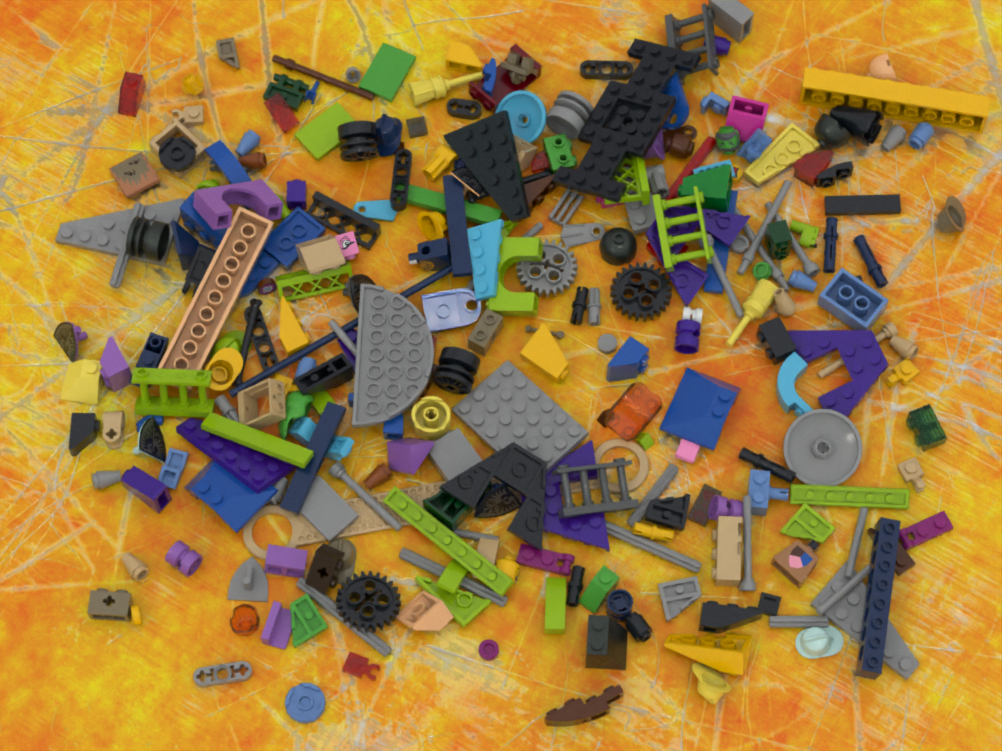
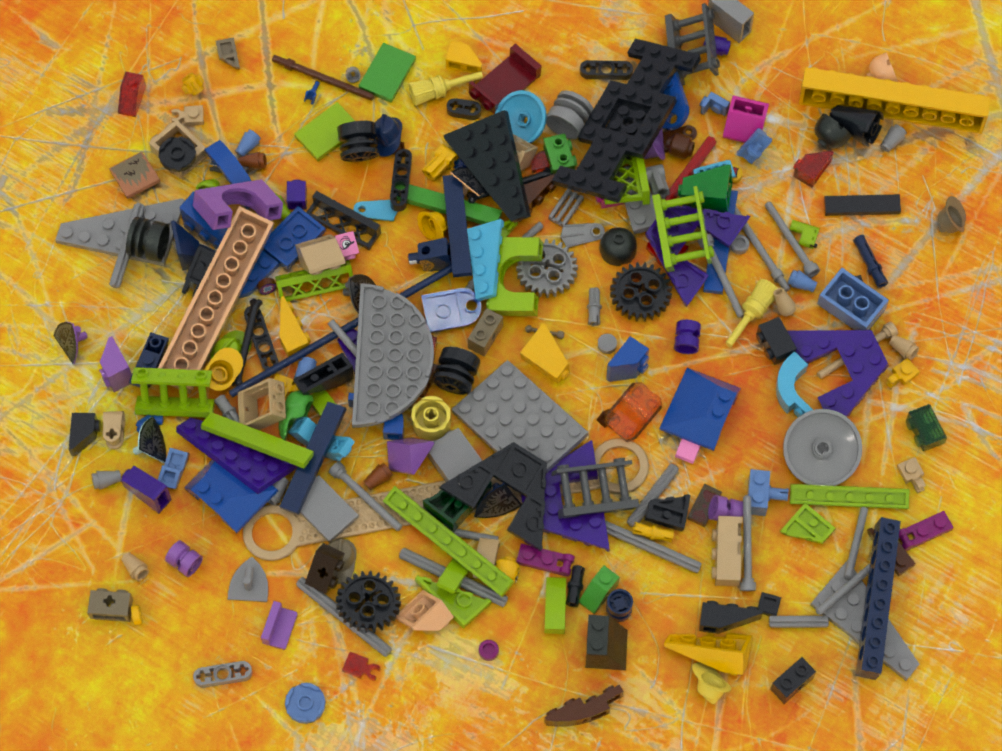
light yellow slope [60,359,104,406] -> none
clear orange hair [230,604,261,636] -> none
dark green plate [263,73,310,112] -> none
clear red plate [264,92,300,134] -> none
medium lavender hinge [264,544,308,578] -> none
bright green wing [290,594,328,648] -> none
clear smoke tile [406,116,428,139] -> none
blue slope [482,58,496,97] -> none
dark tan hips [500,52,538,84] -> none
black pin [570,286,589,325] -> none
black brick [624,612,652,642] -> none
lime piece [634,431,655,451] -> none
light grey wing [658,576,702,622] -> none
white wheel [682,306,703,324] -> none
head [715,126,740,155] -> none
light grey bar [737,180,792,276] -> none
black pin [738,447,796,484] -> none
light yellow wing [744,123,821,186] -> none
bright green plate [753,262,772,280] -> none
dark green brick [764,220,792,260] -> none
medium nougat torso [771,539,820,589] -> none
light aqua piece [795,625,844,659] -> none
black slope [815,161,854,188] -> none
dark blue pin [823,217,839,273] -> none
medium blue brick [908,122,934,150] -> none
none -> black brick [770,657,816,704]

